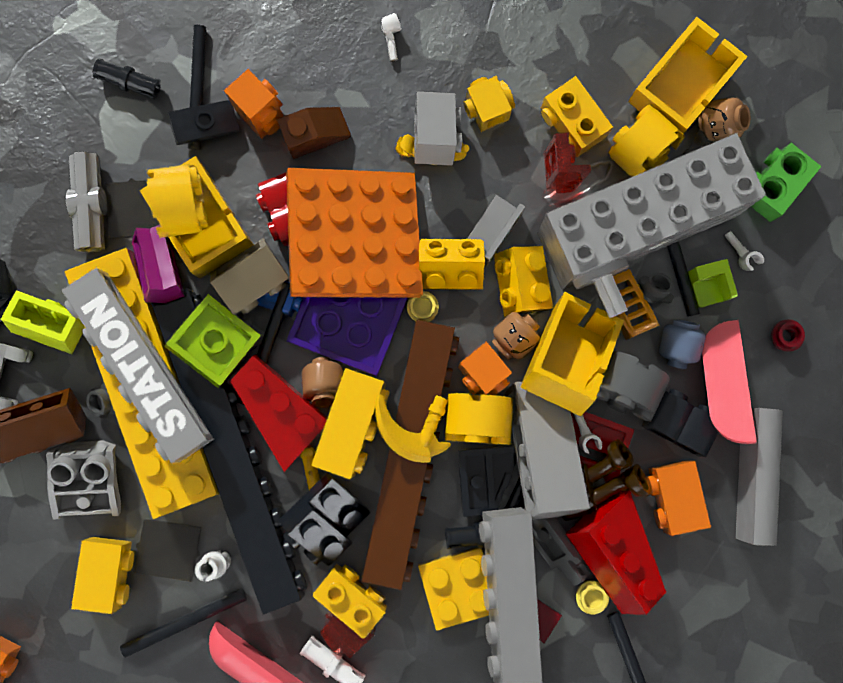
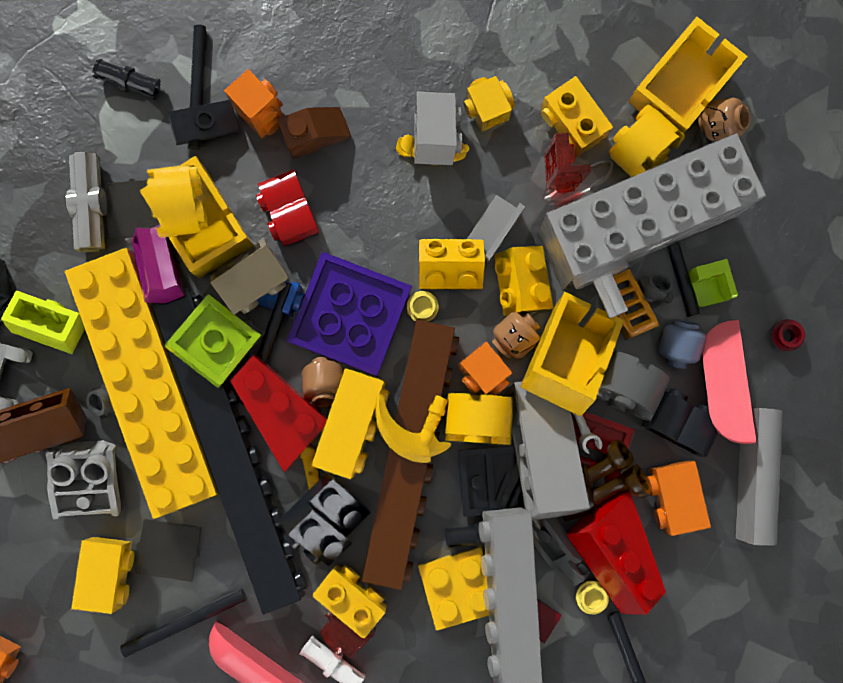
light grey brick [62,268,214,463] -> none
white pin [195,550,231,581] -> none
orange plate [286,168,423,298] -> none
white hand [381,13,401,61] -> none
white hand [725,231,764,271] -> none
bright green brick [751,142,822,222] -> none

